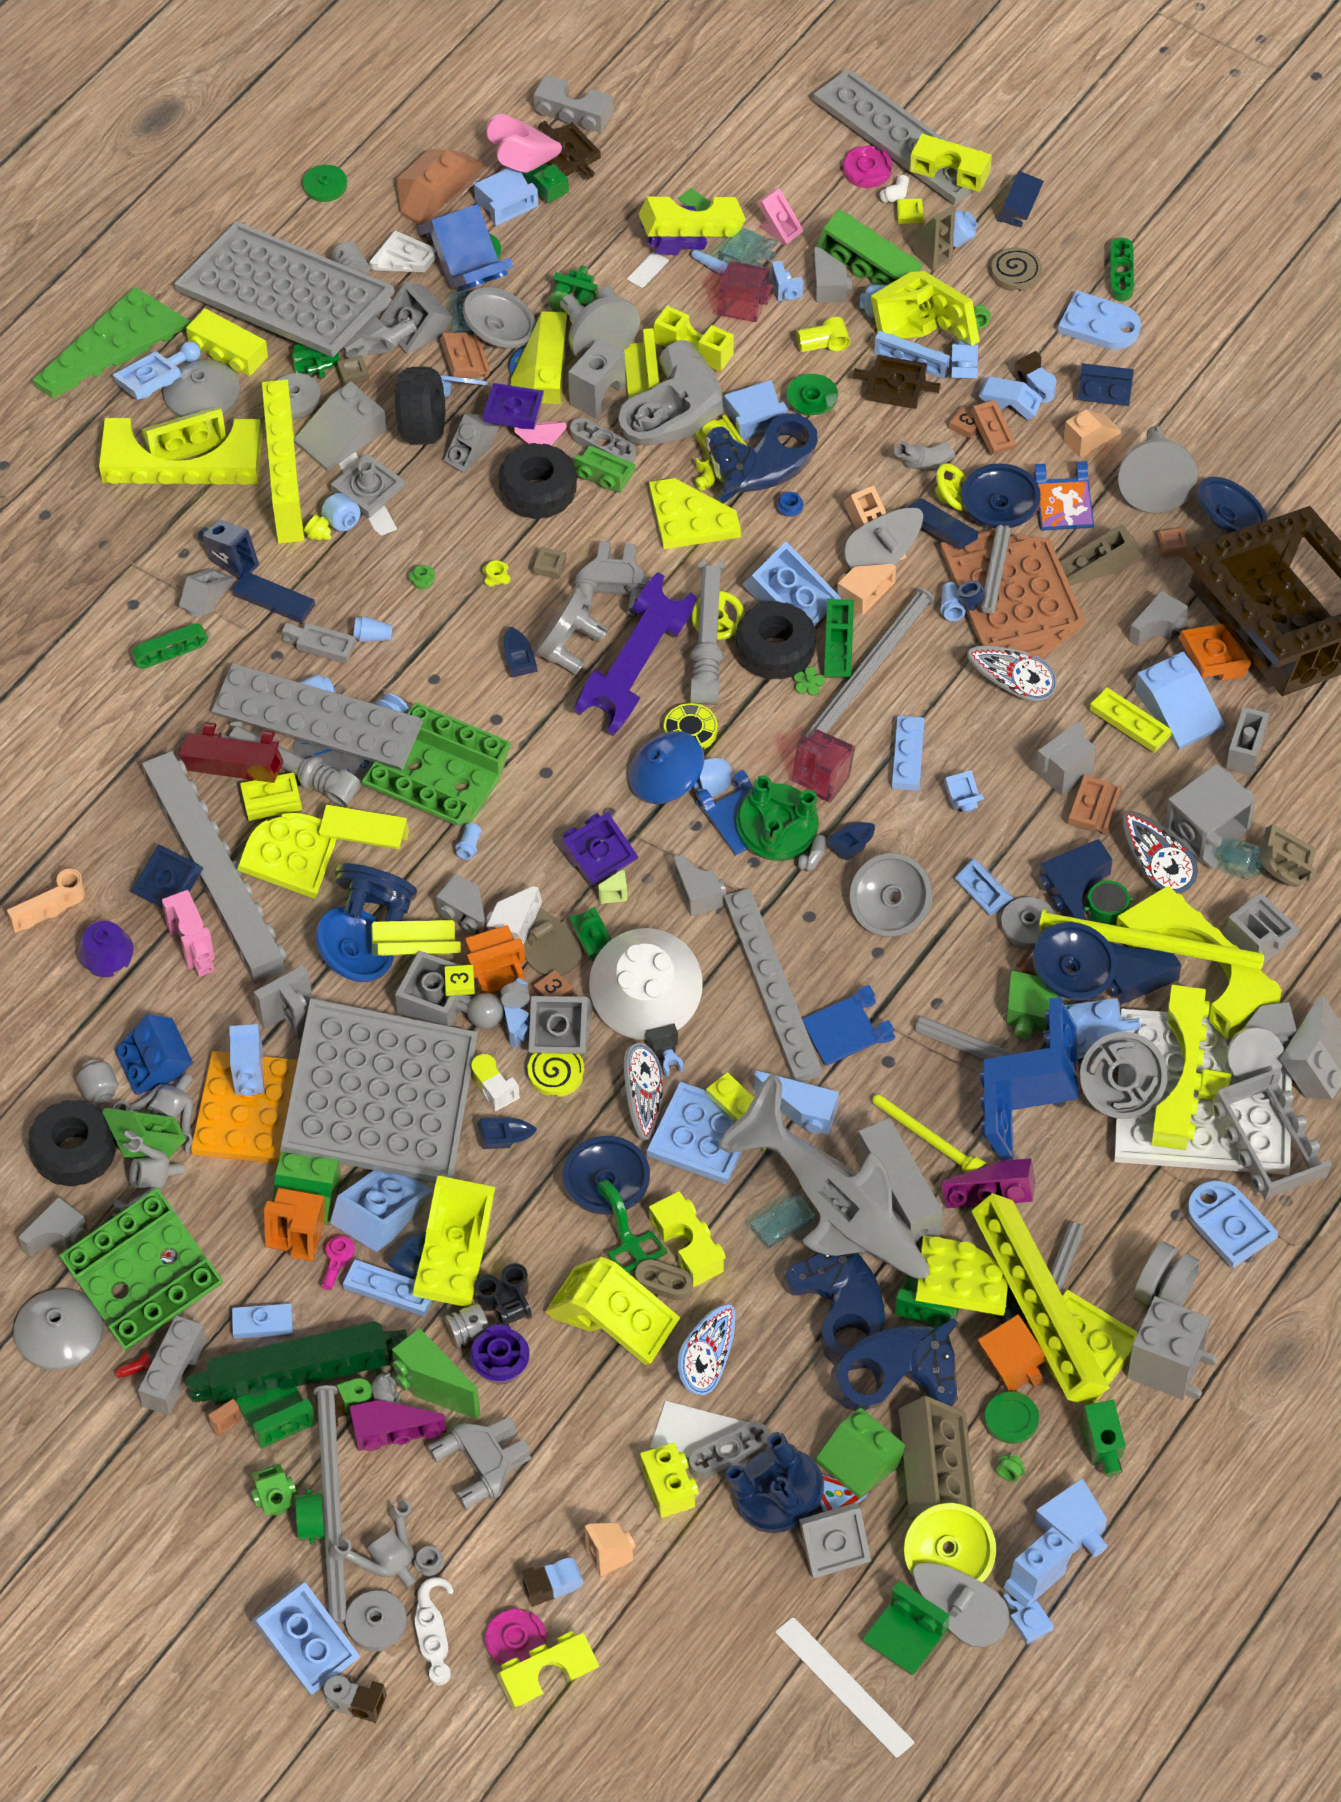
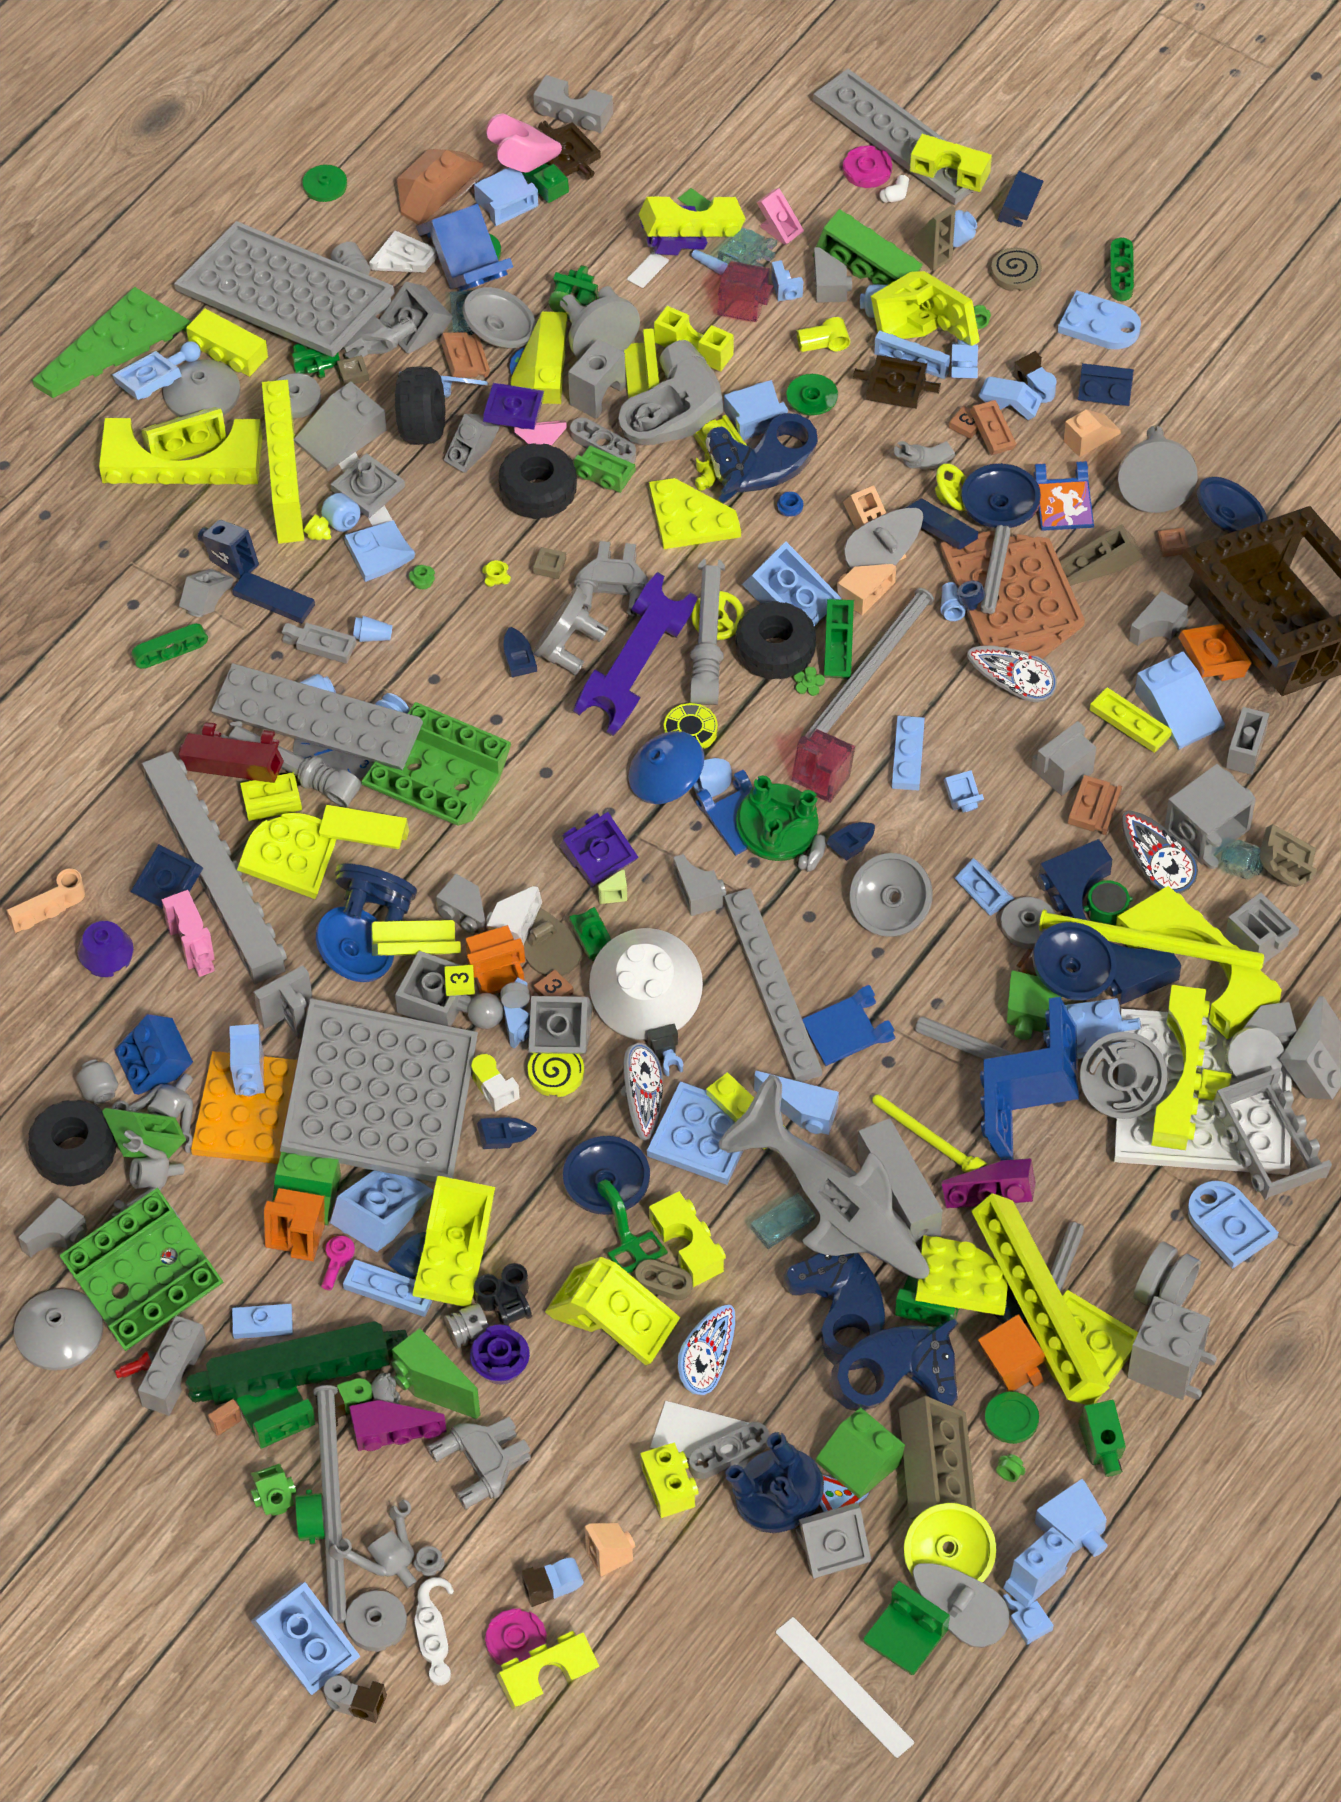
light blue pin [455,823,482,860] -> none
neon yellow tile [897,199,923,224] -> none
none -> light blue plate [345,520,415,582]

